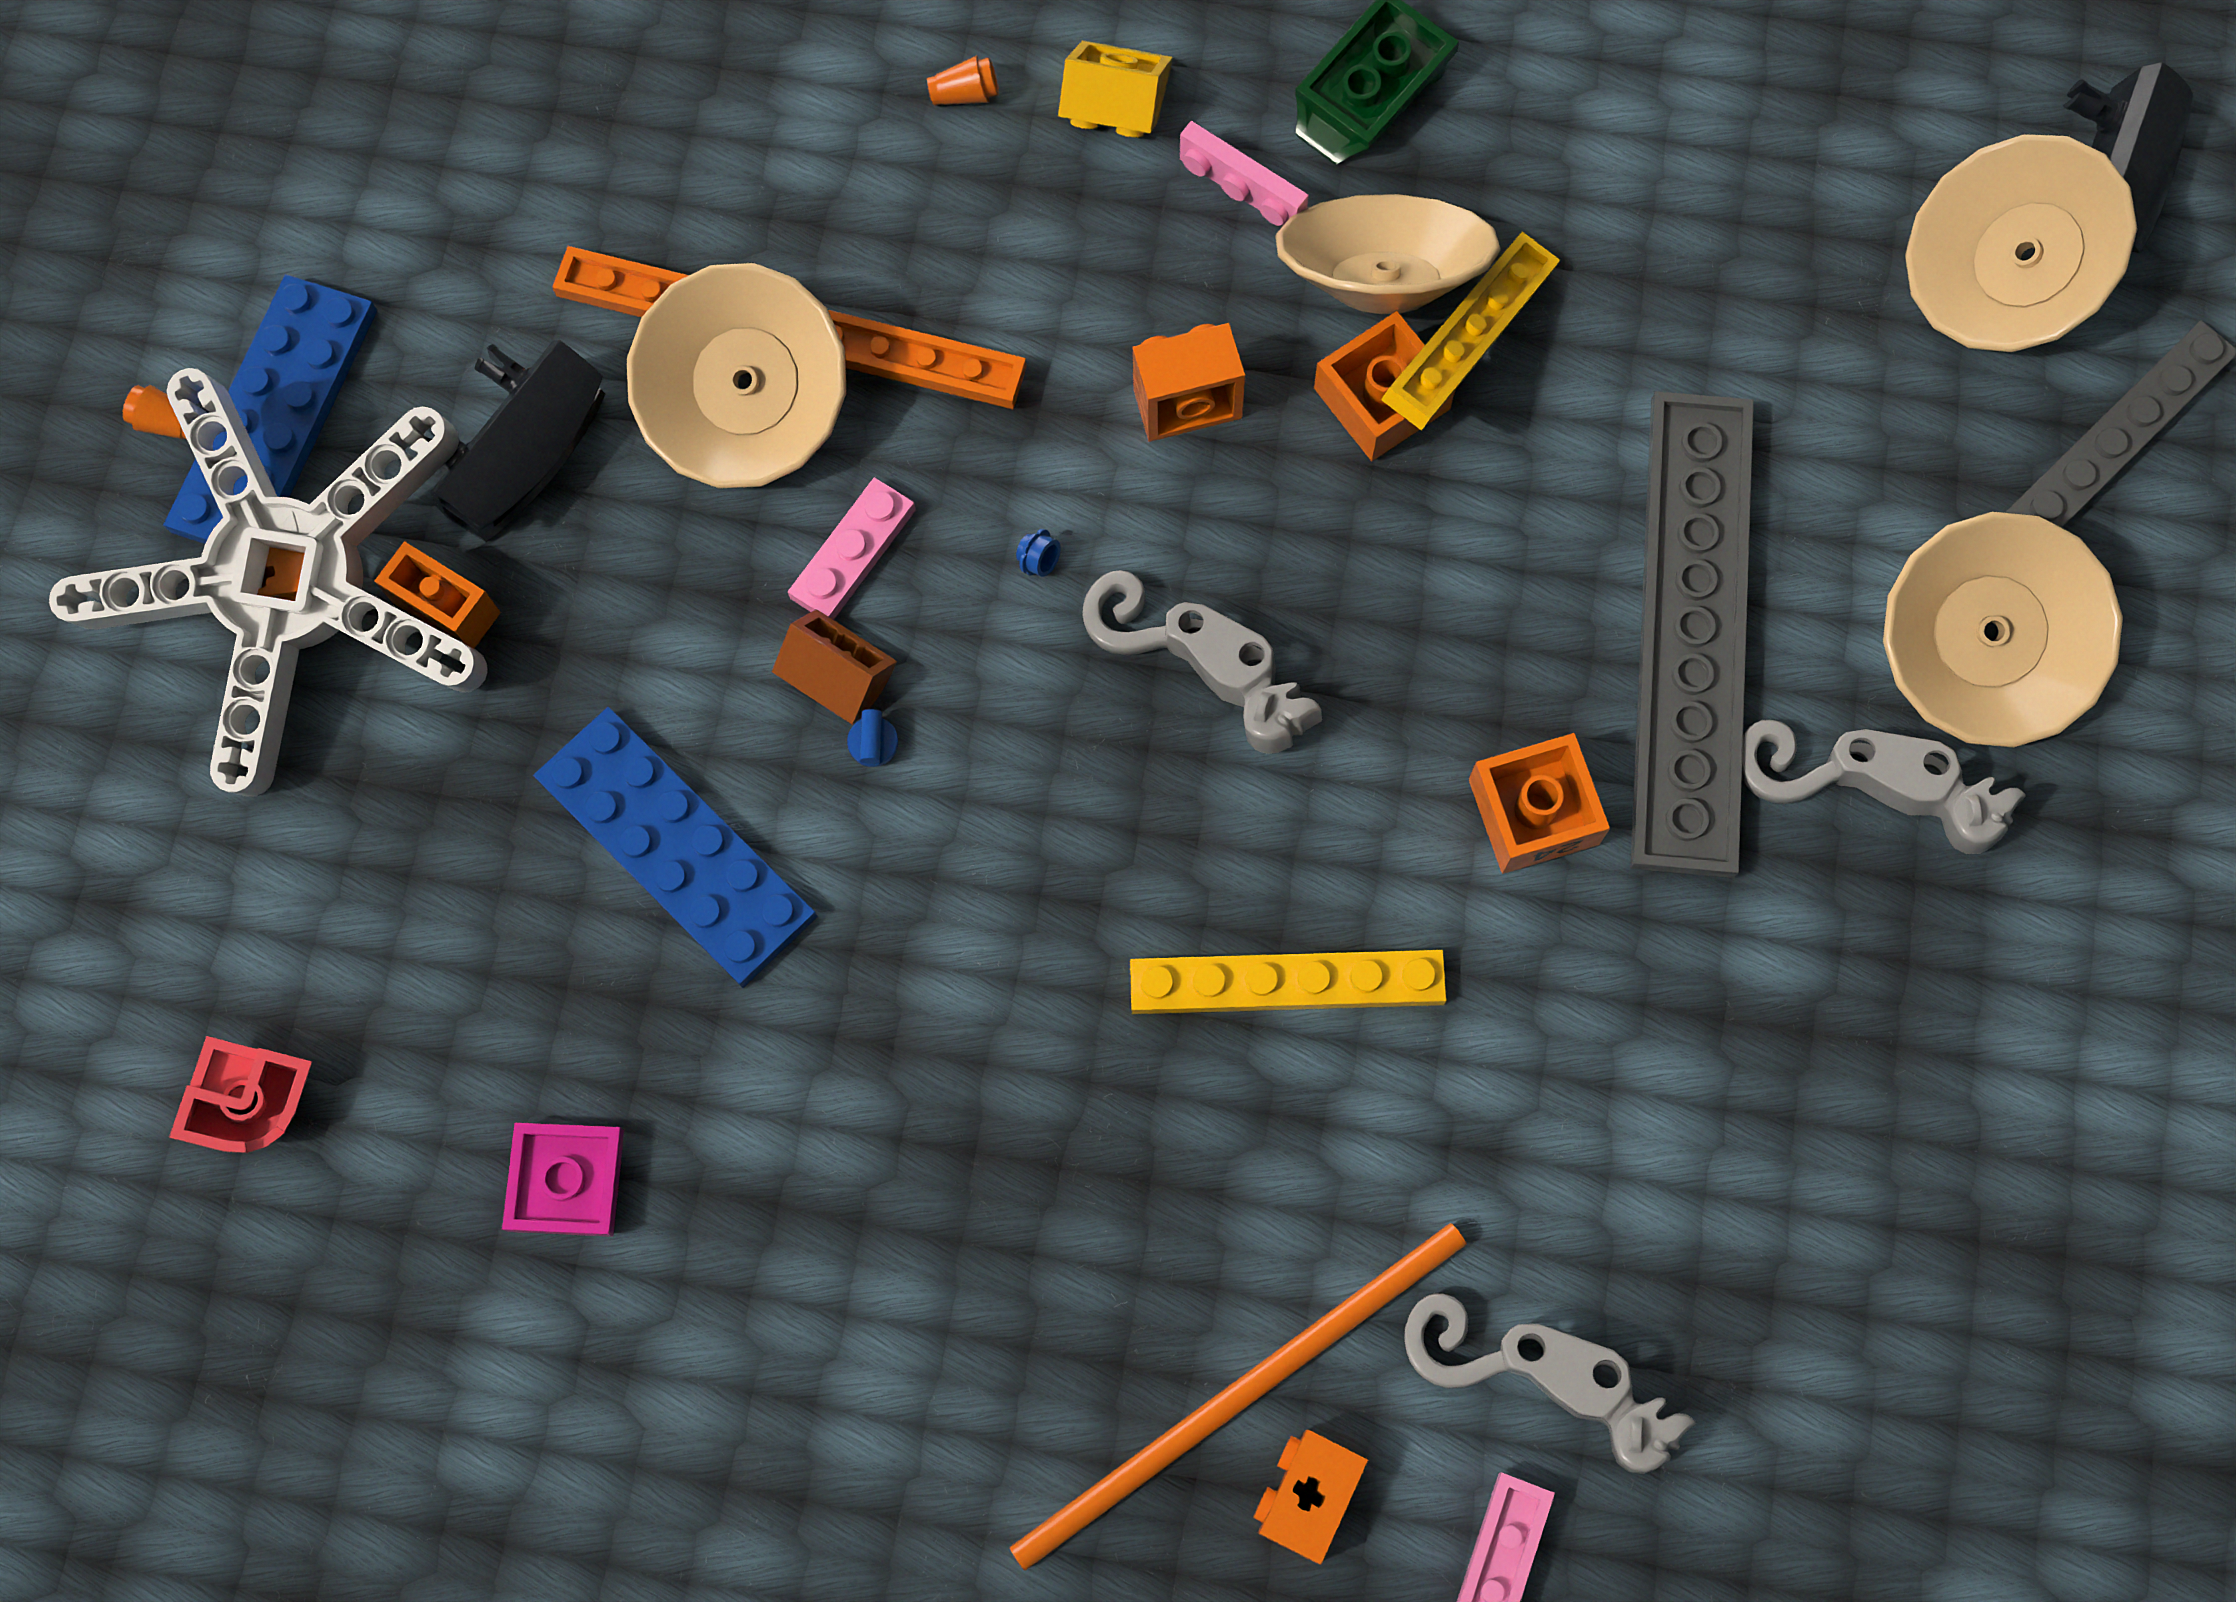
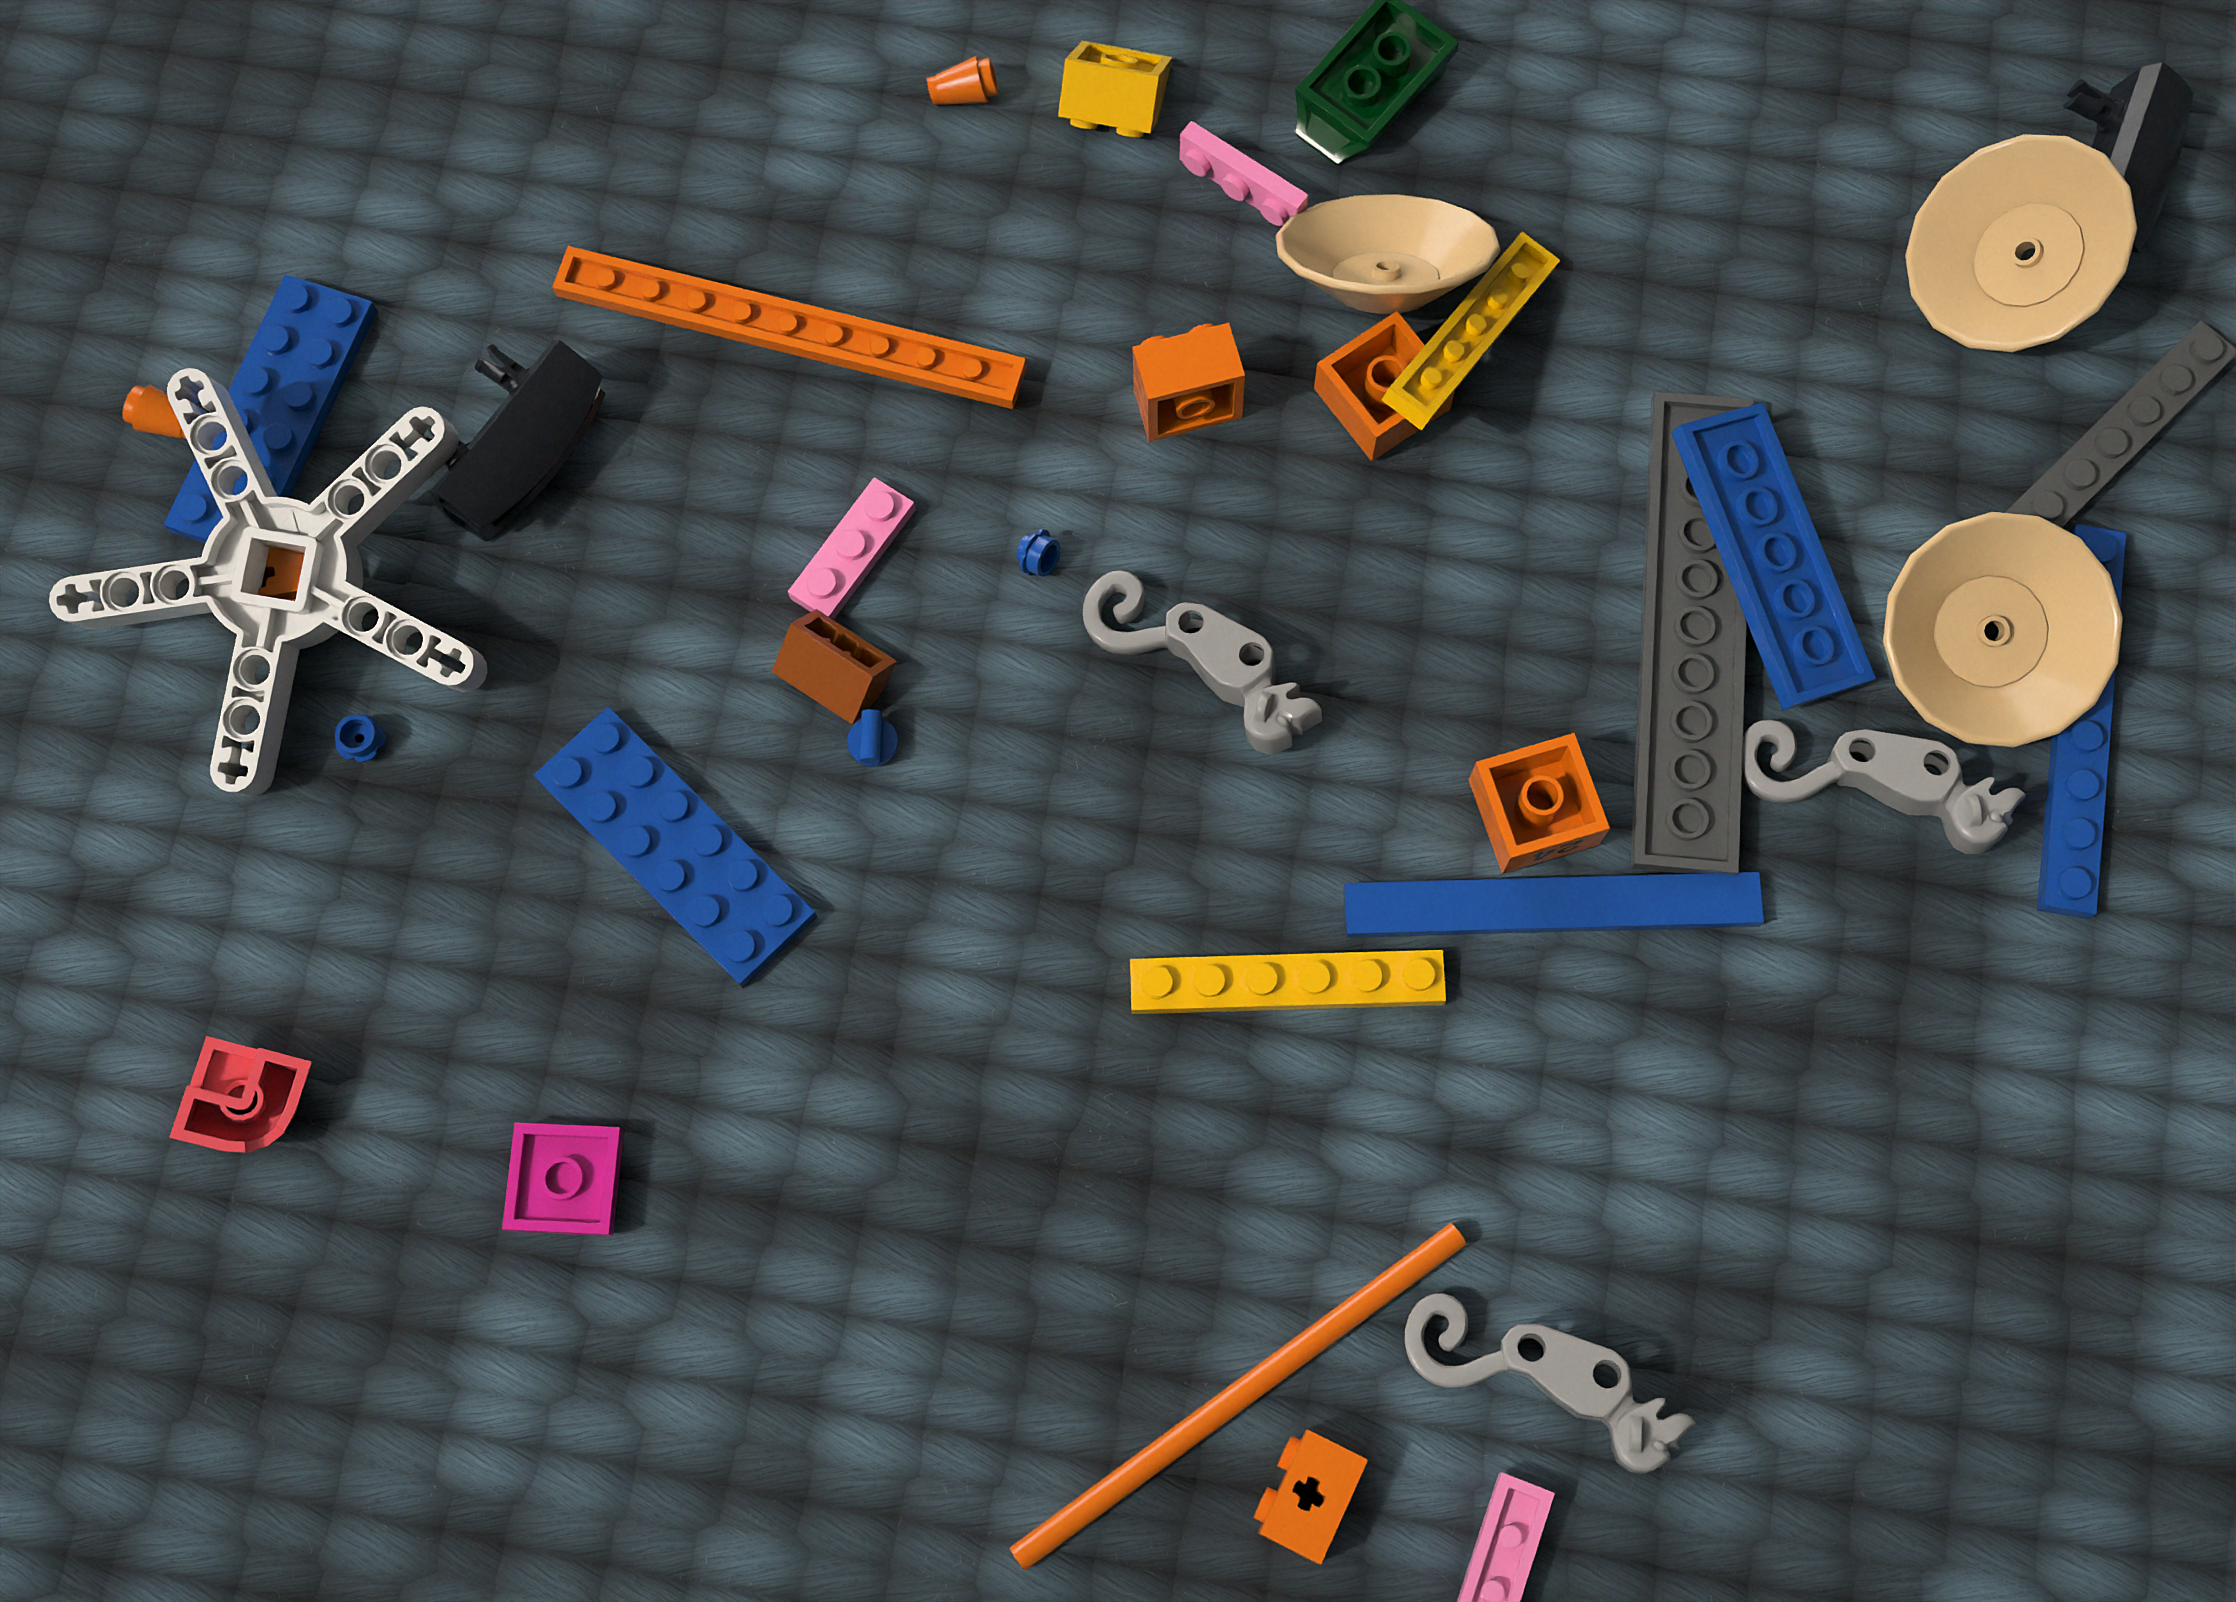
orange brick [374,541,501,649] -> none
tan dish [627,263,846,488] -> none
none -> blue plate [335,714,385,763]
none -> blue tile [1343,872,1764,938]
none -> blue plate [1671,403,1876,711]
none -> blue plate [2037,524,2126,919]

